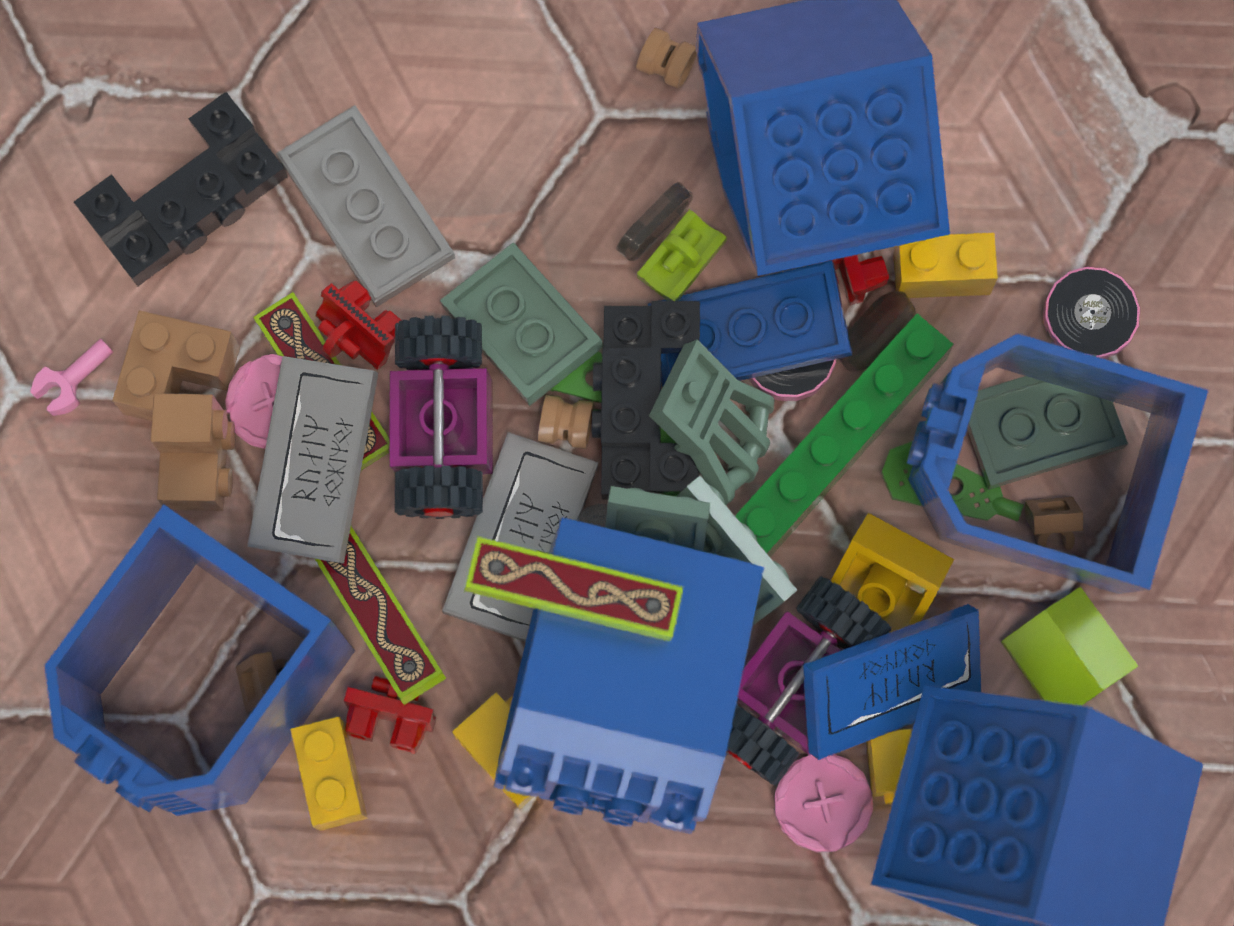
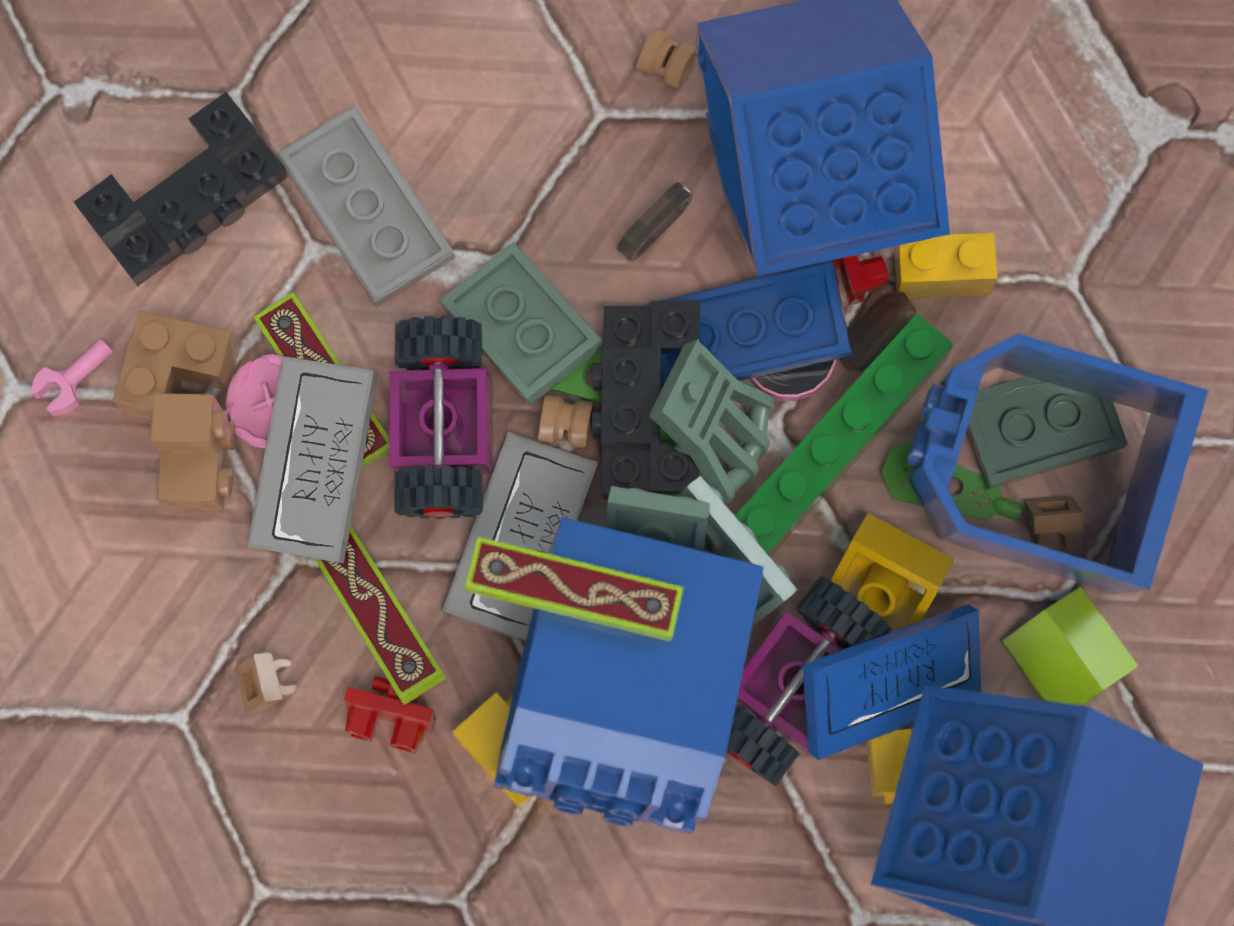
blue container [44,504,355,816] -> none
yellow brick [290,716,368,831] -> none
red hips [316,280,401,370] -> none
lime hips [637,209,727,301] -> none
bright pink tile [774,754,873,852] -> none
black tile [1043,267,1140,359] -> none

